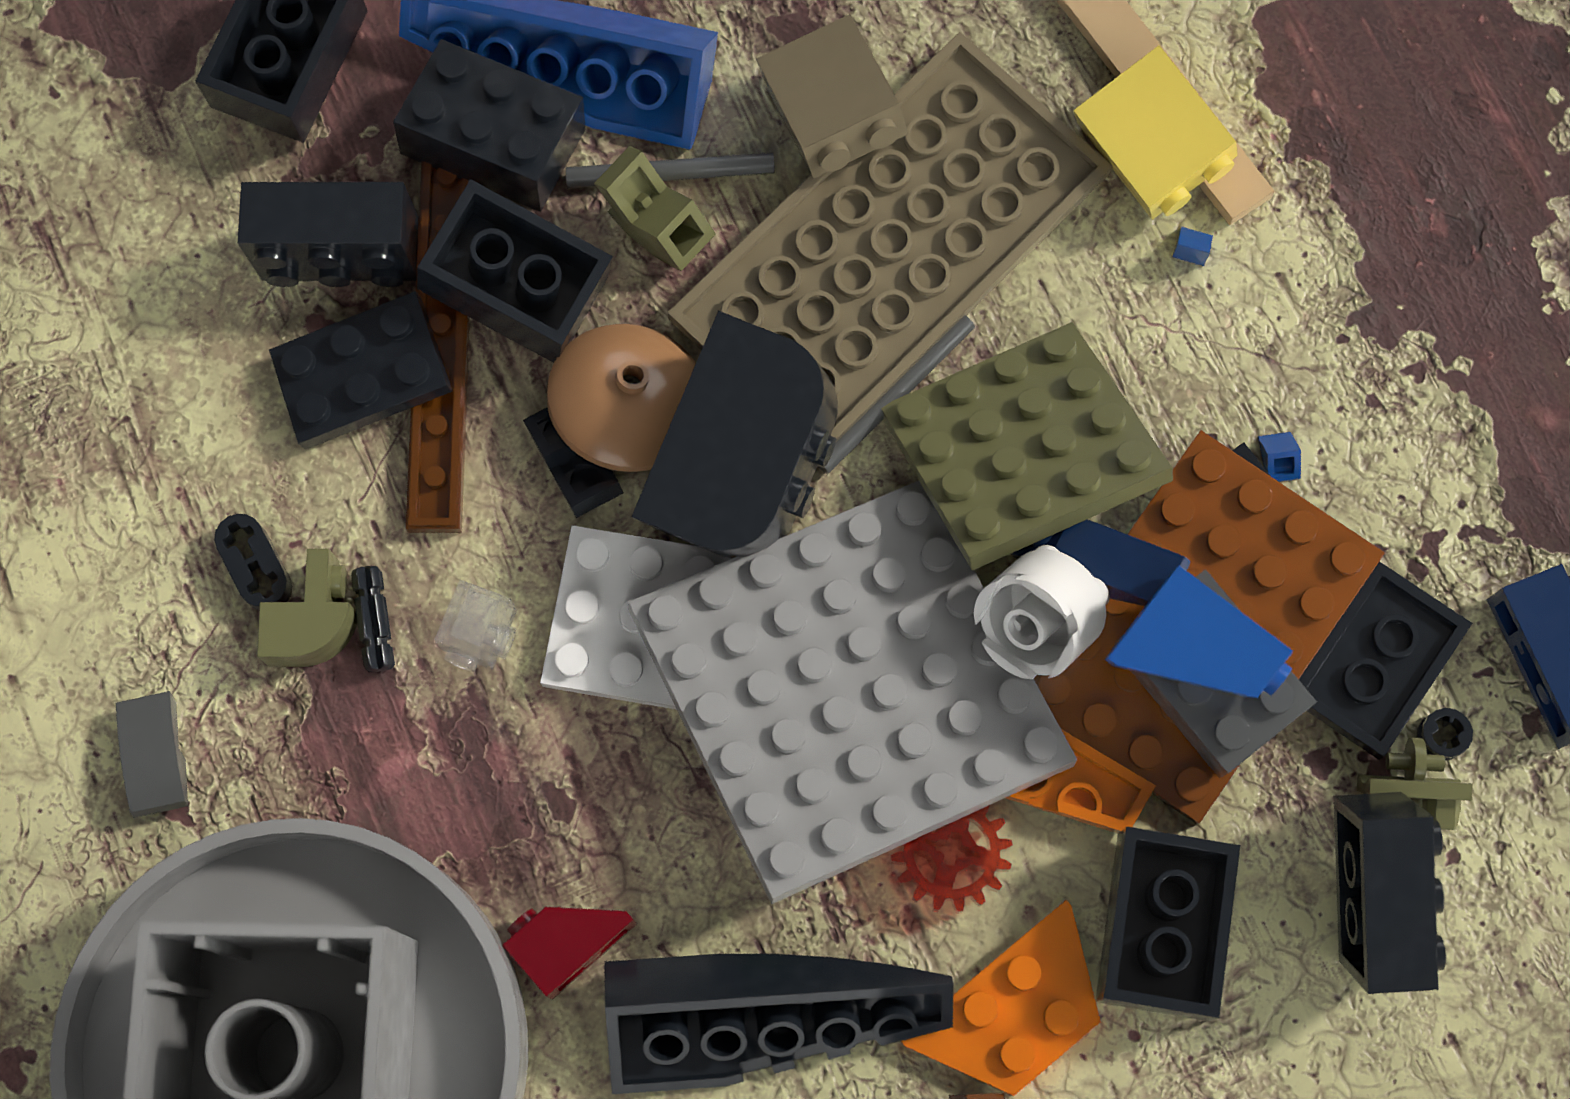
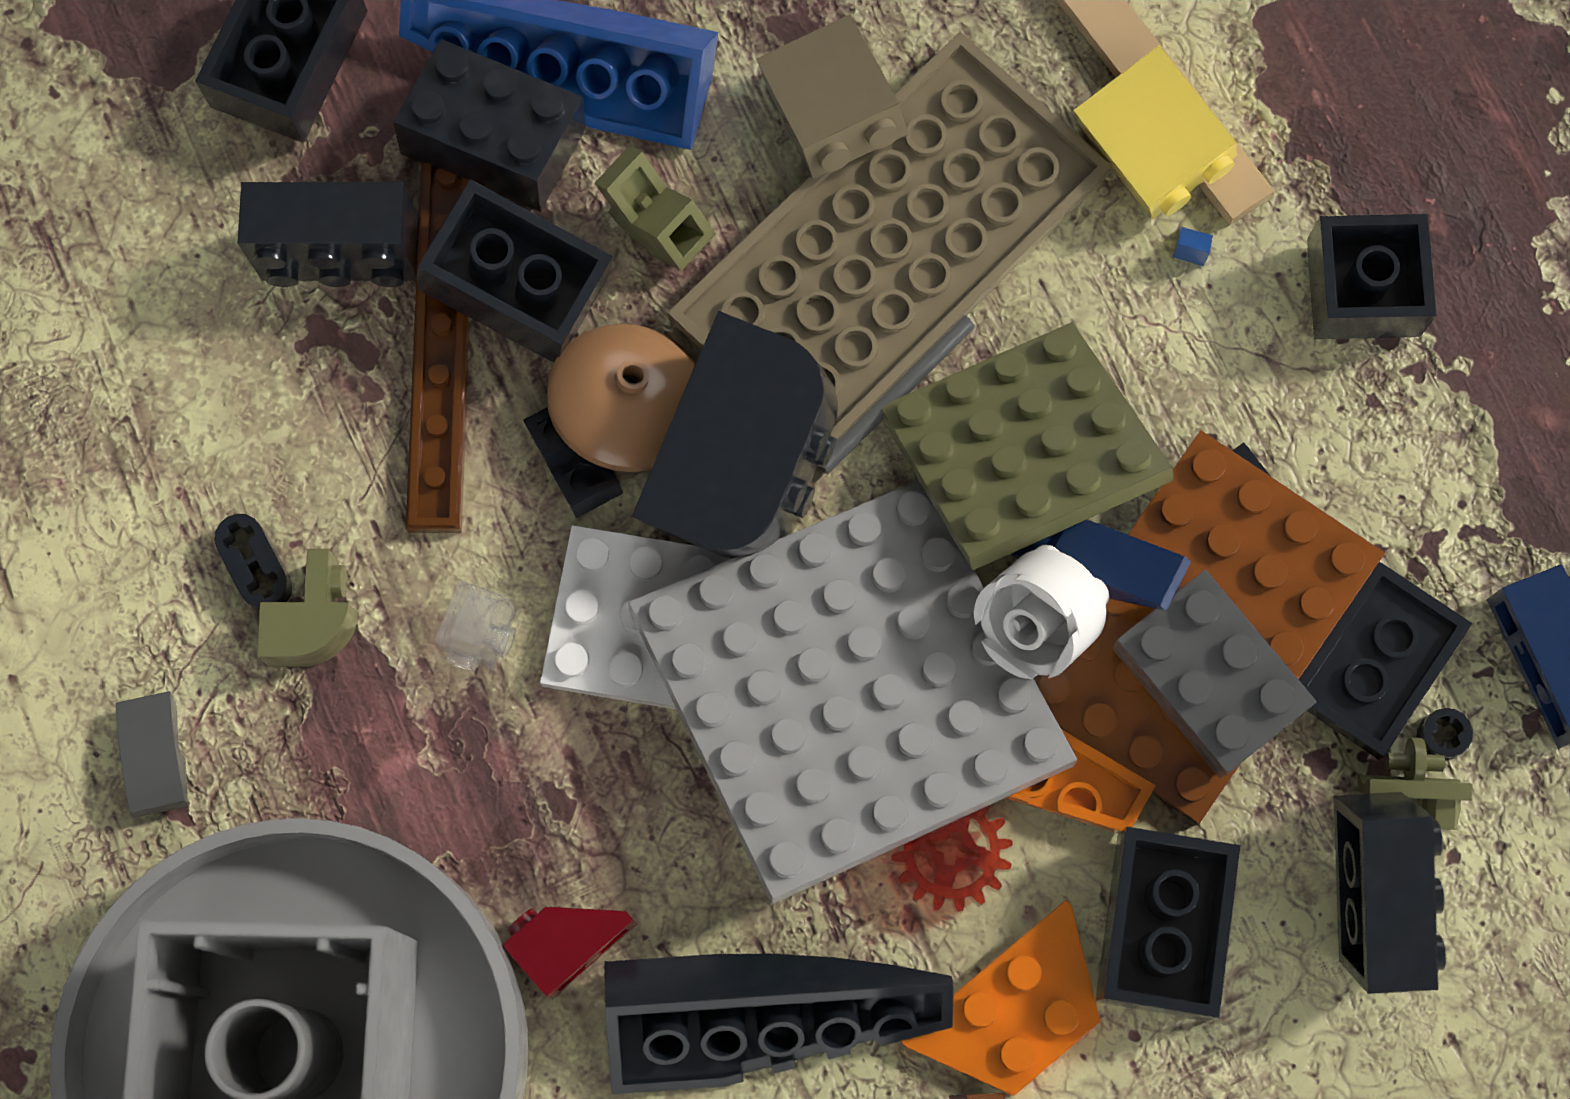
black plate [269,291,453,450] -> none
black axle [351,566,395,673] -> none
dark grey bar [566,152,775,188] -> none
blue slope [1104,565,1293,698] -> none
blue piece [1258,432,1301,482] -> none
none -> black brick [1307,214,1437,339]

